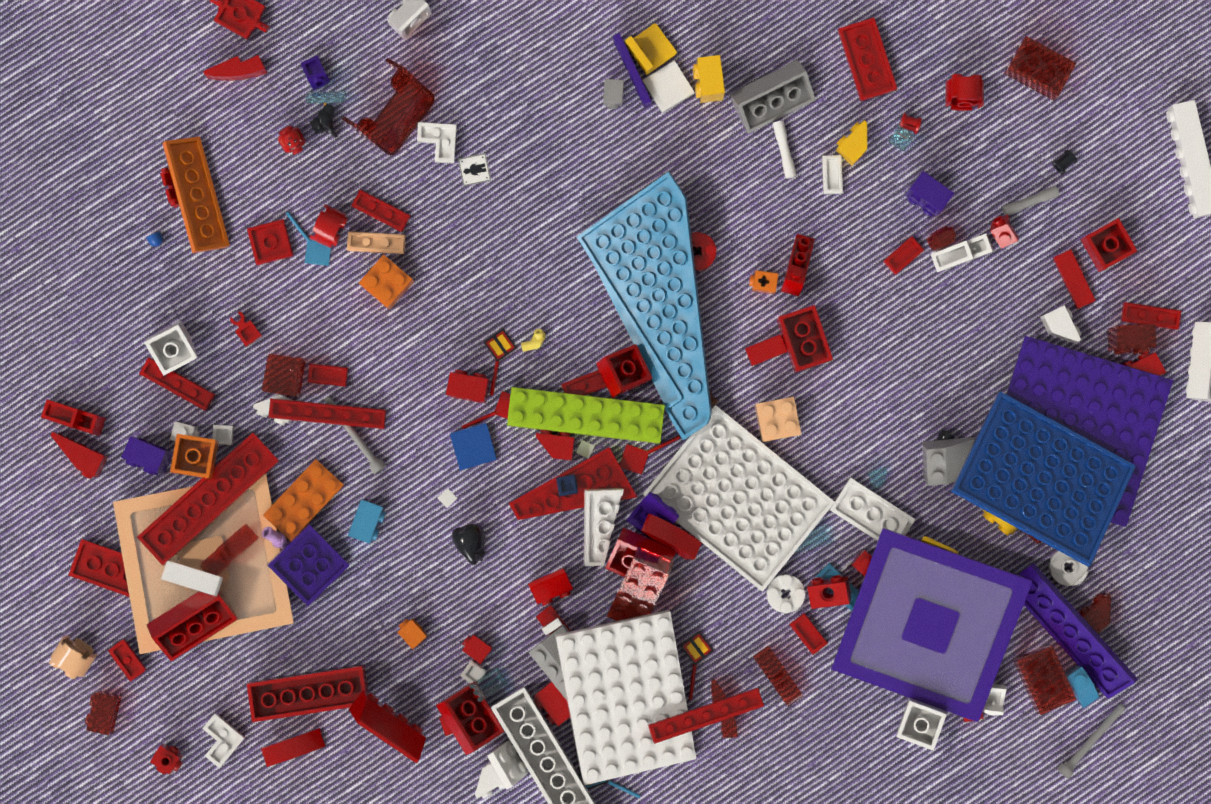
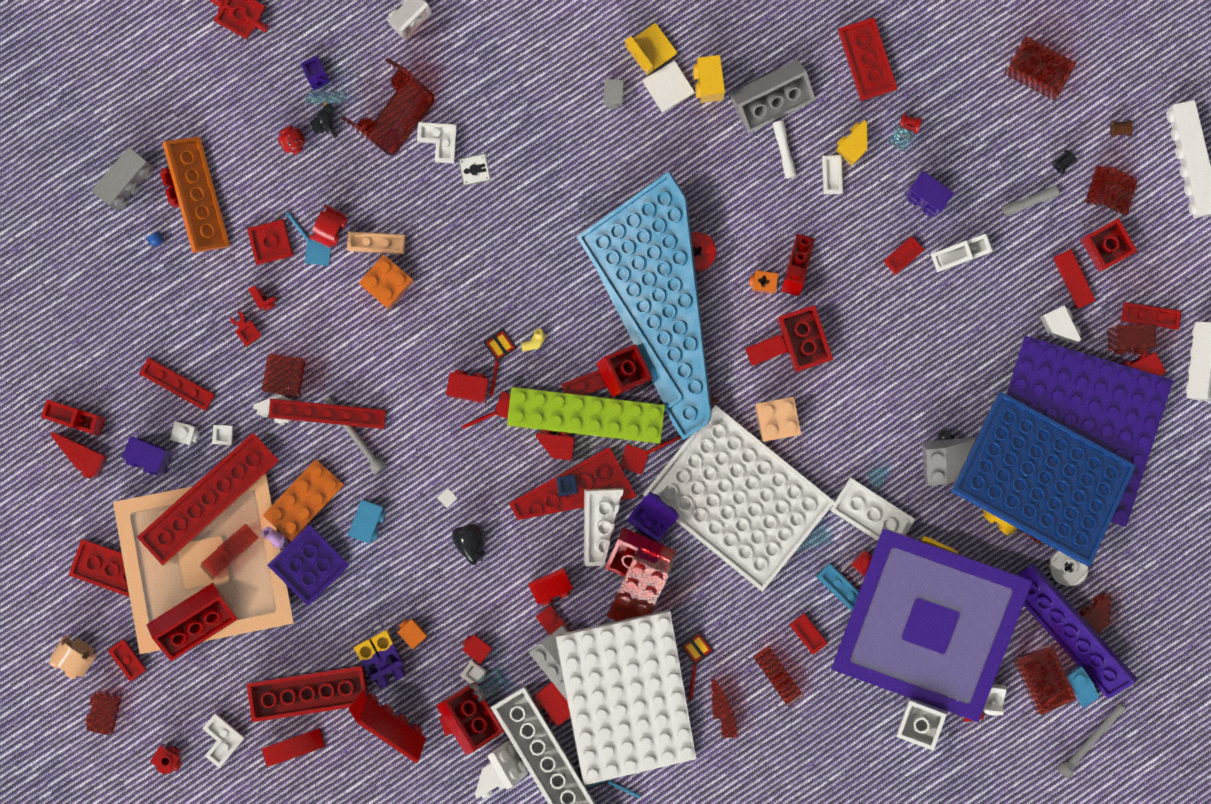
white slope [144,321,198,376] -> none
white slope [161,561,223,596] -> none
orange brick [170,434,219,479] -> none
red slope [203,55,268,81] -> none
red tile [308,364,348,387] -> none
red tile [351,189,411,233] -> none
blue tile [450,423,497,471] -> none
white tile [542,618,562,635] -> none
white sticker [576,440,595,459] -> none
dark purple tile [613,33,652,108] -> none
red slope [641,514,702,560] -> none
red tile [648,687,764,744] -> none
white plate [766,575,806,613] -> none
red brick [807,575,852,609] -> none
clear red brick [926,225,956,251] -> none
red brick [945,74,984,111] -> none
bracket [990,214,1019,249] -> none
none -> light grey brick [91,147,155,211]
none -> red bracket [248,285,278,311]
none -> dark purple hips [353,629,406,689]
none -> clear red bracket [1085,166,1138,215]
none -> reddish brown bush [1110,119,1133,137]

